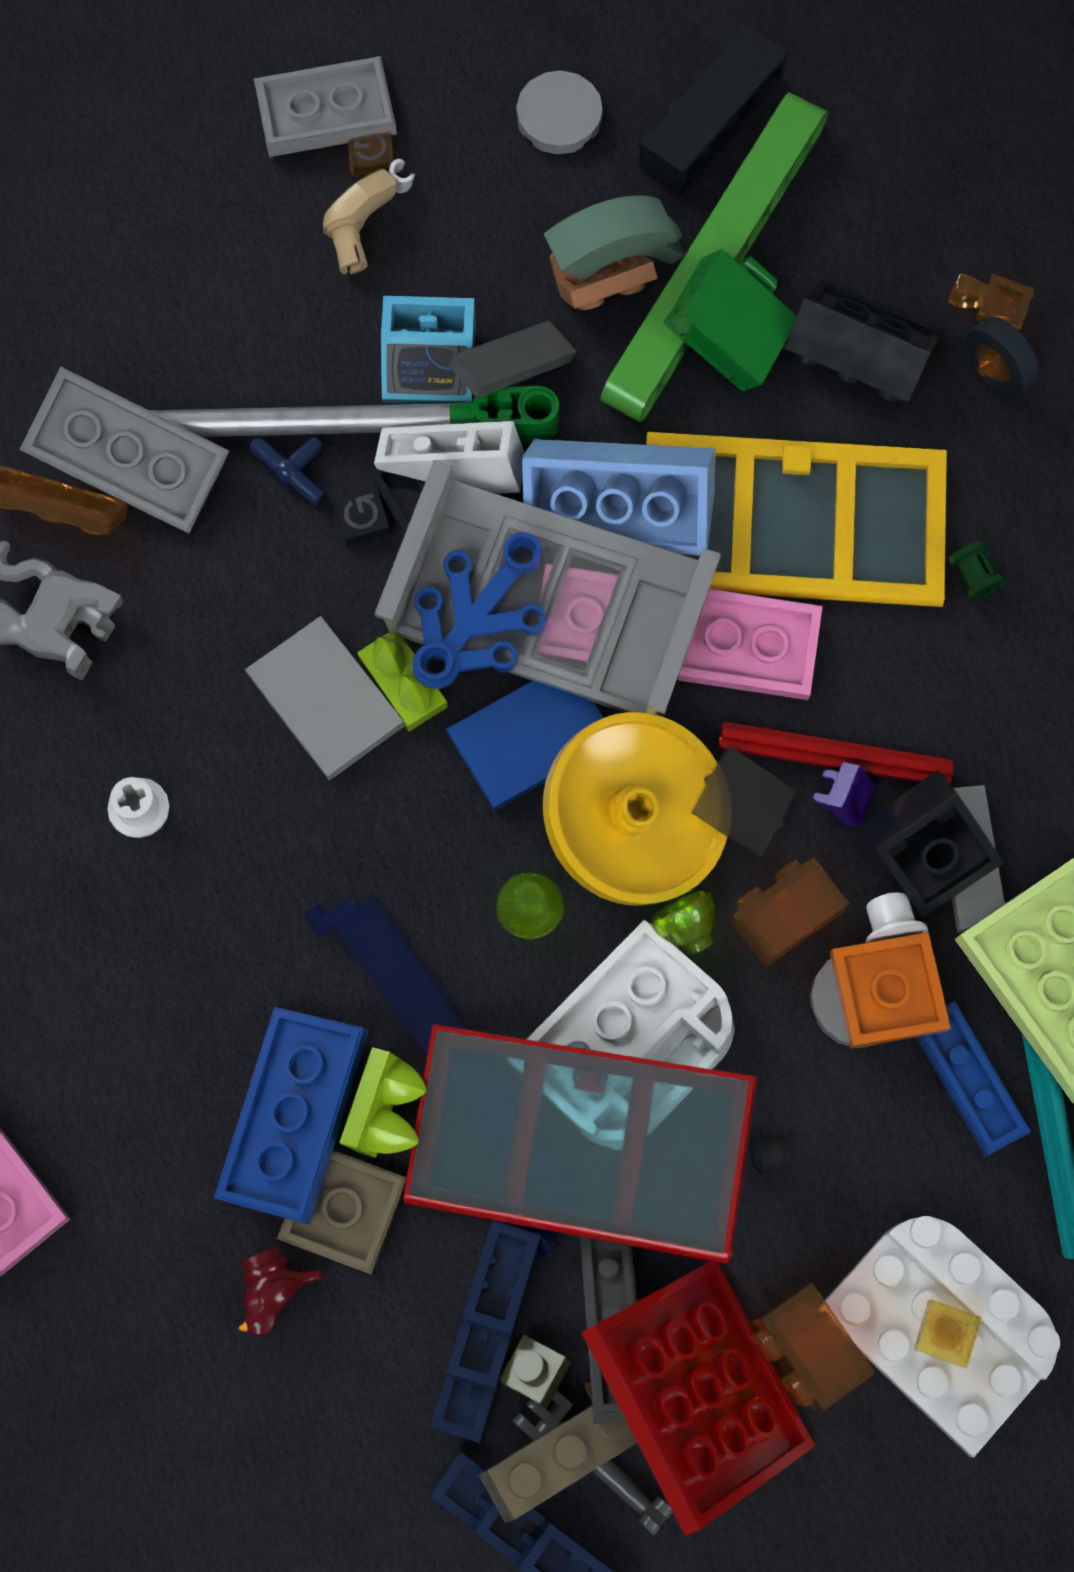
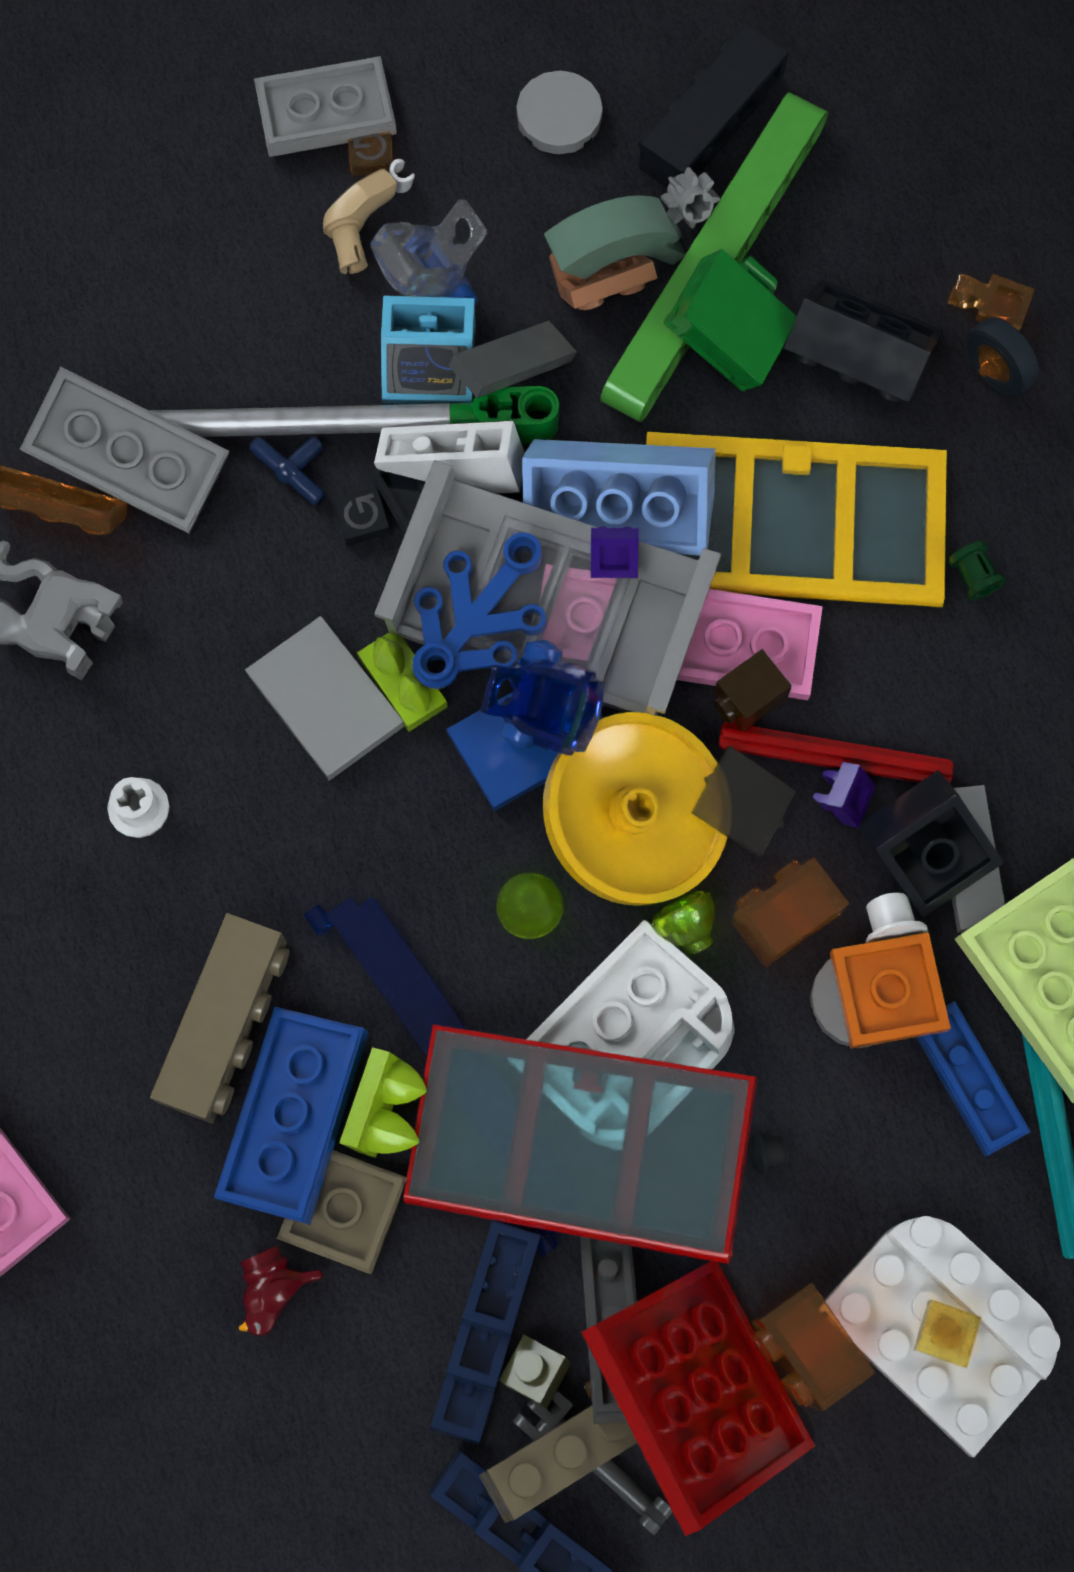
none -> dark tan brick [150,913,290,1124]
none -> clear piece [370,199,487,306]
none -> clear blue piece [481,639,605,756]
none -> dark purple tile [591,526,639,578]
none -> light grey gear [661,167,720,228]
none -> dark brown brick [713,649,792,732]

